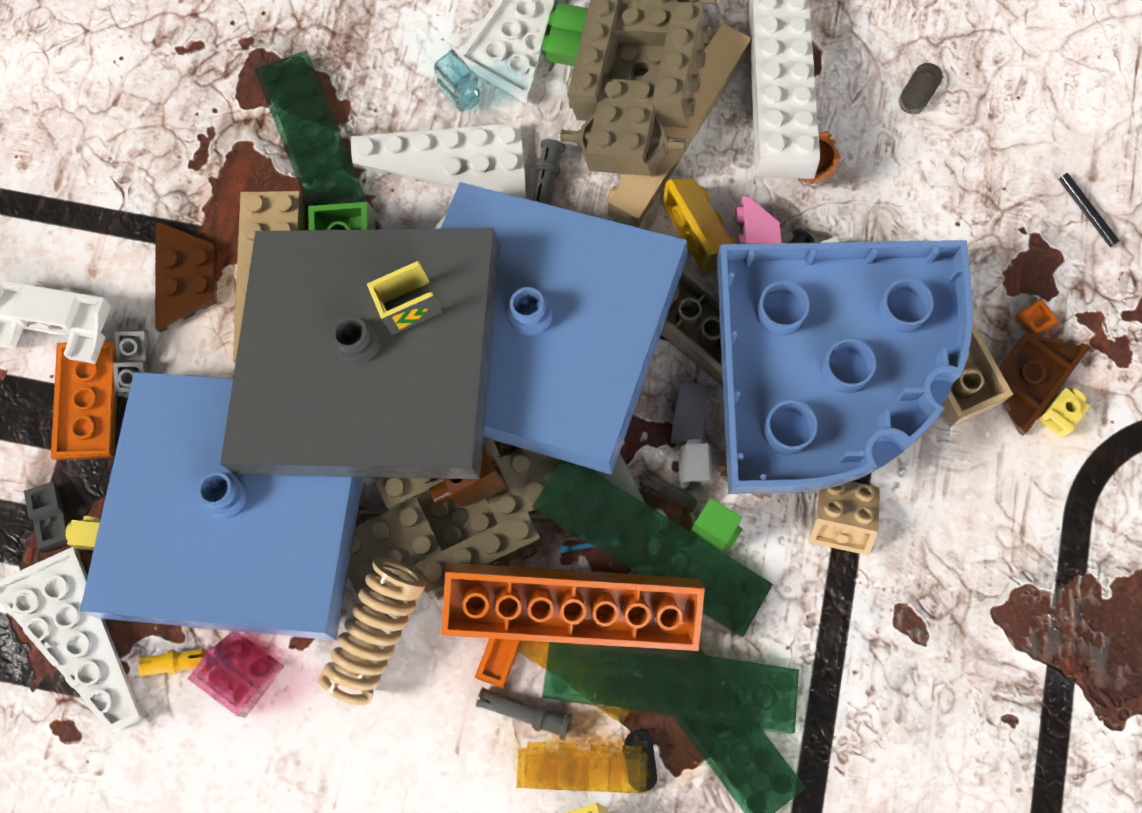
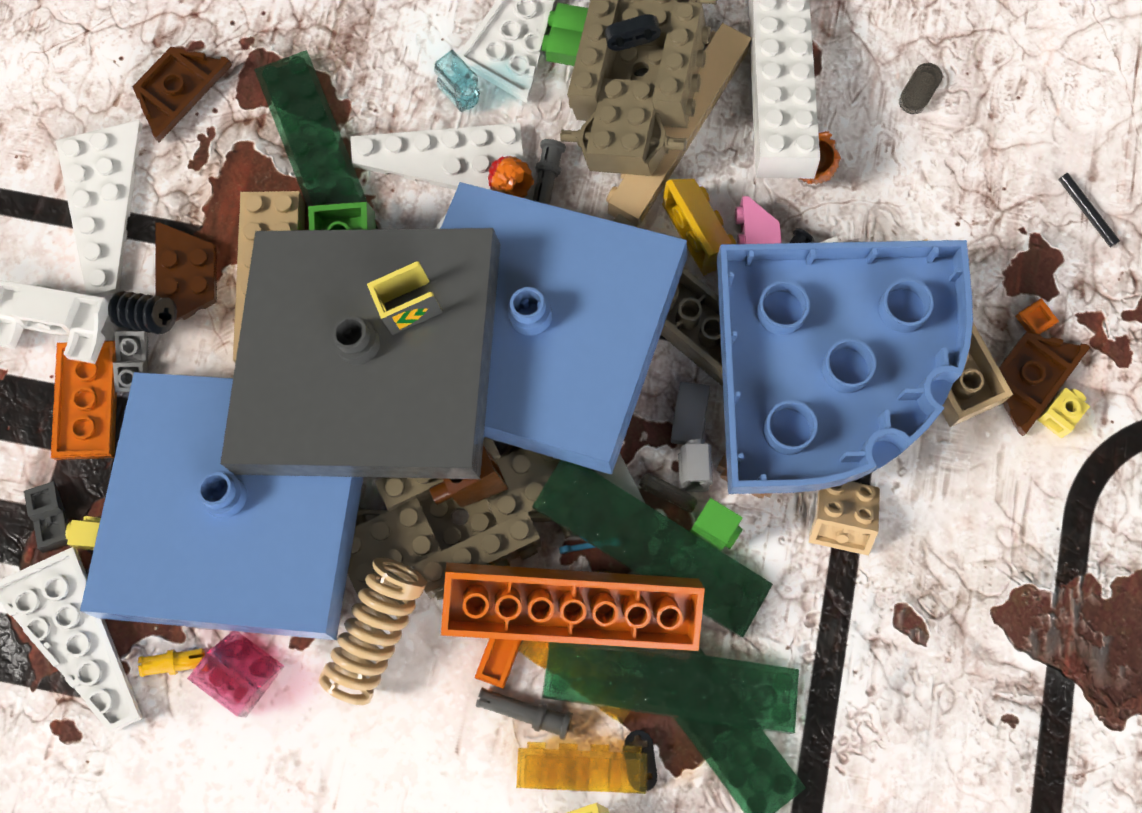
none -> white wing [56,120,143,297]
none -> black piece [108,291,177,334]
none -> reddish brown wing [132,47,232,143]
none -> orange piece [488,156,534,198]
none -> black beam [605,14,661,51]

